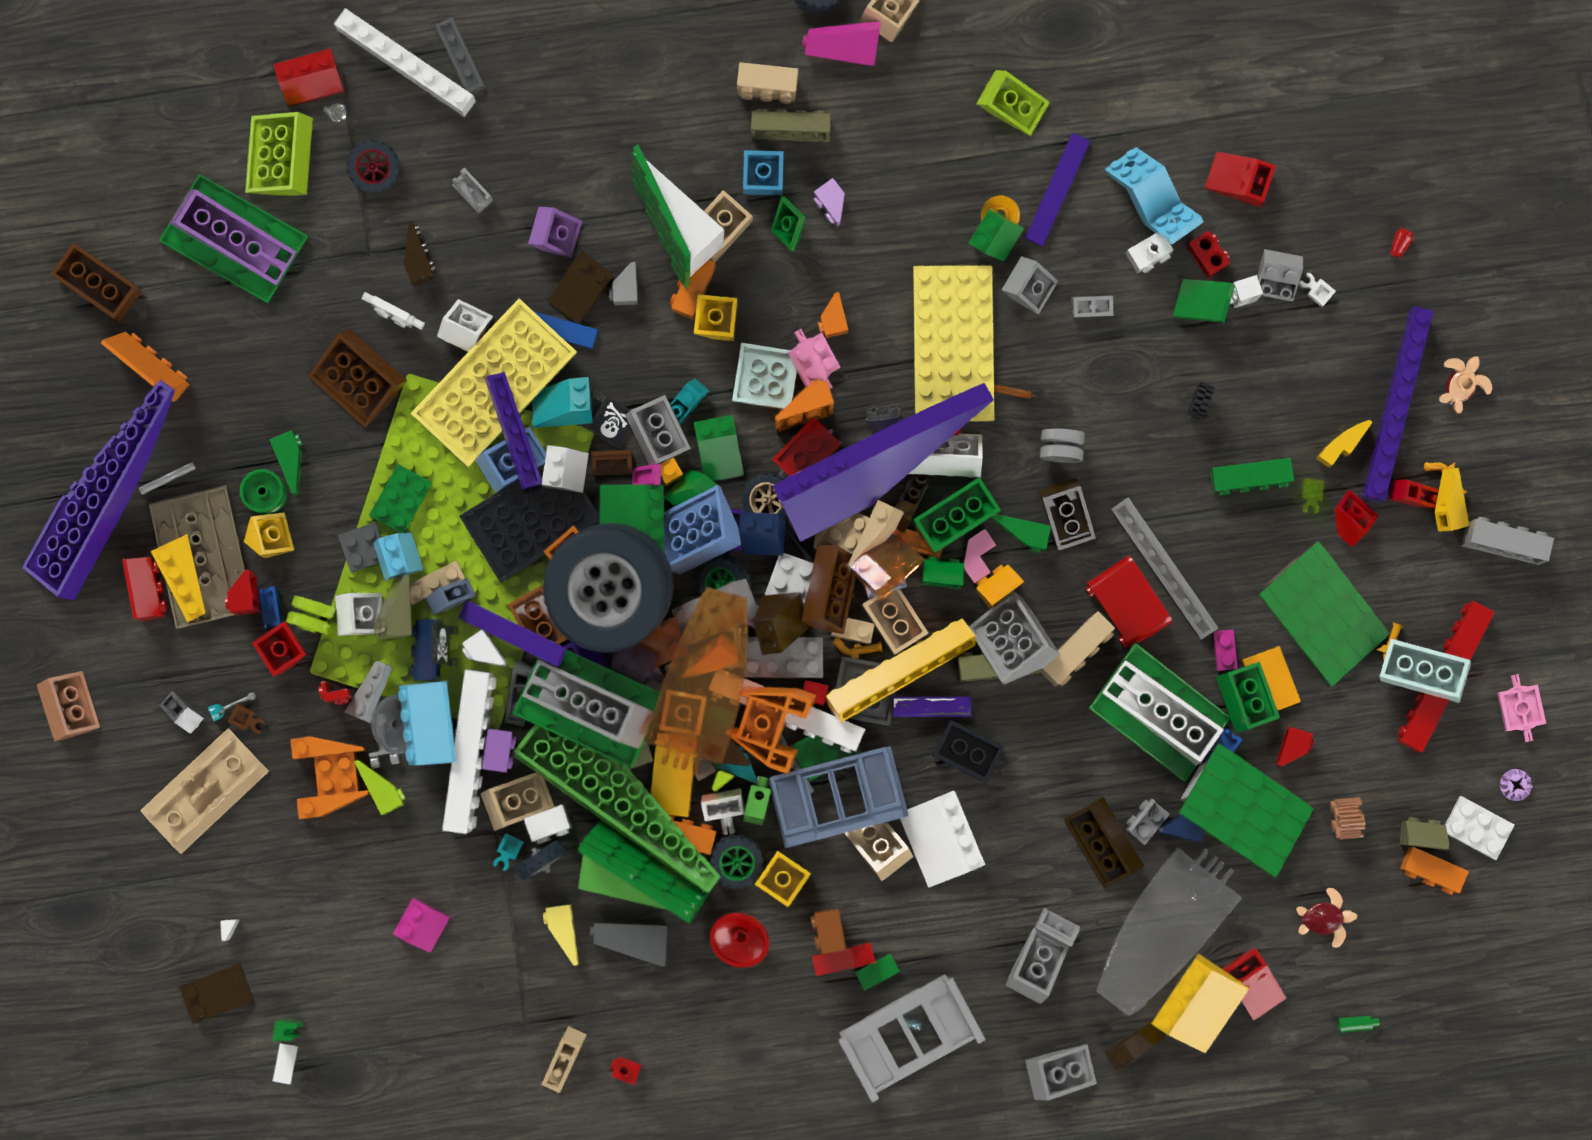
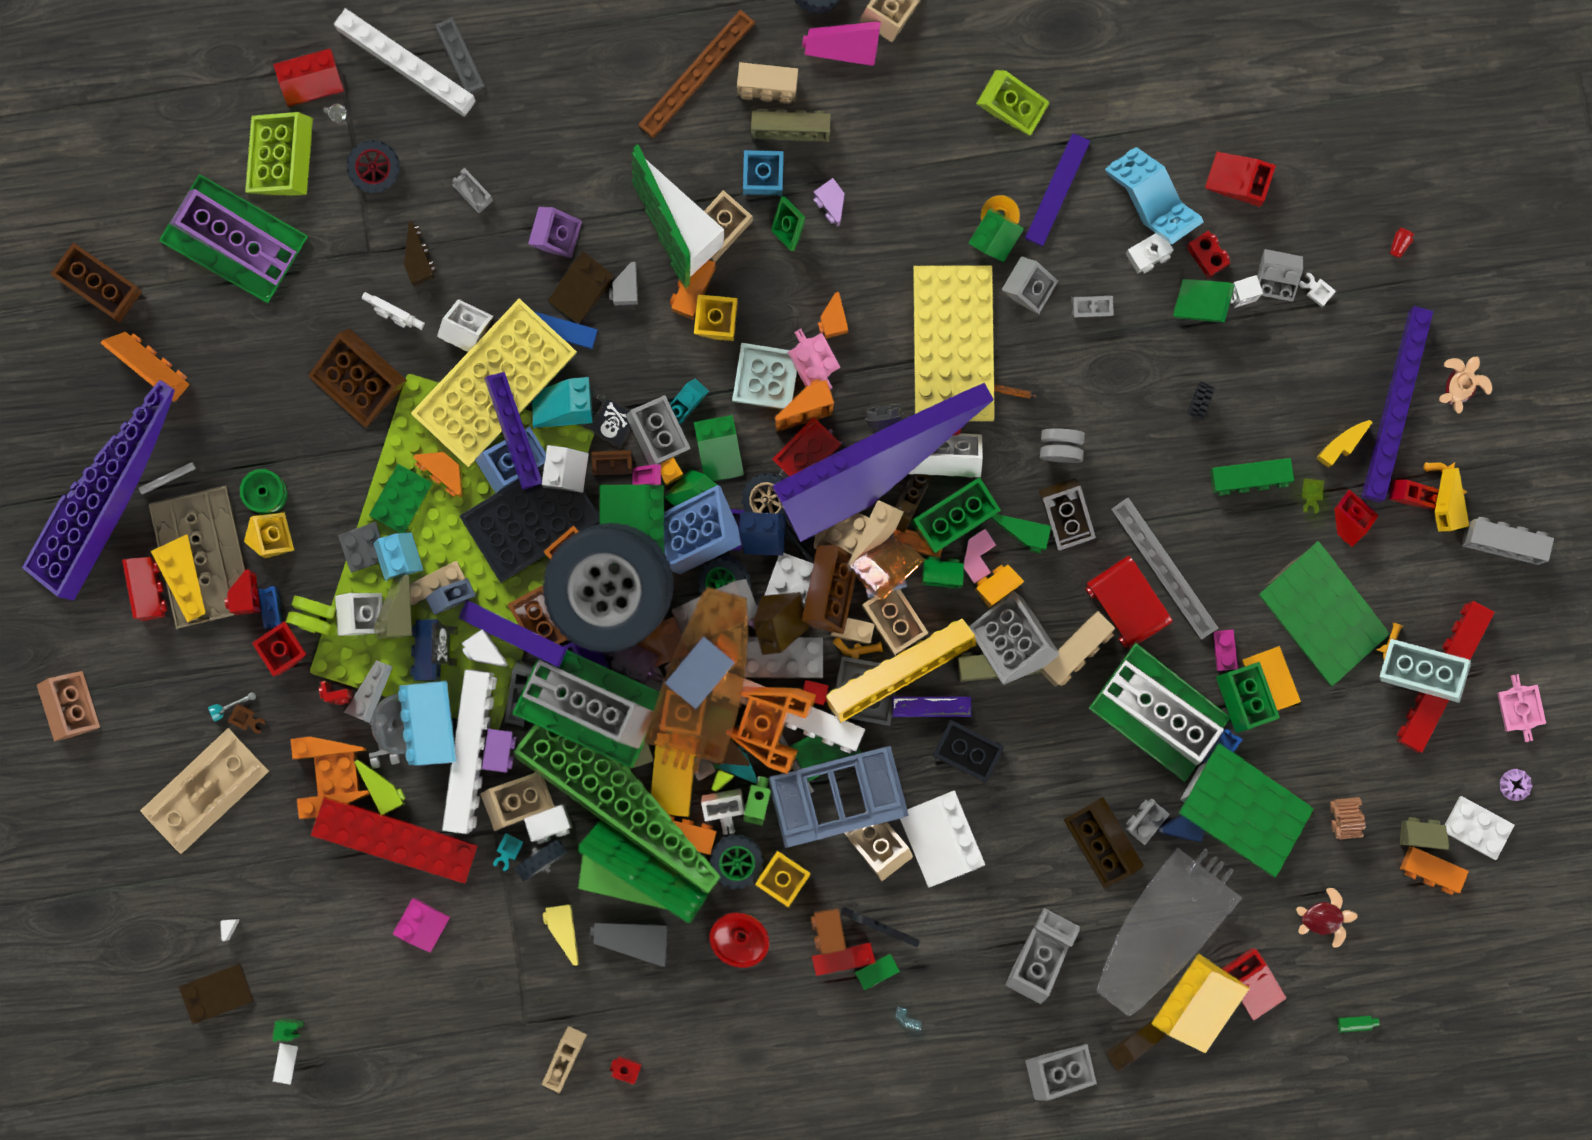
flat silver slope [159,691,204,734] -> none
green slope [269,430,303,496] -> none
light grey piece [838,975,985,1102] -> none
red slope [1275,727,1314,766] -> none
none -> red plate [311,797,478,884]
none -> orange slope [413,452,463,498]
none -> dark orange tile [638,10,755,139]
none -> sand blue tile [665,637,735,709]
none -> black tile [840,907,920,948]

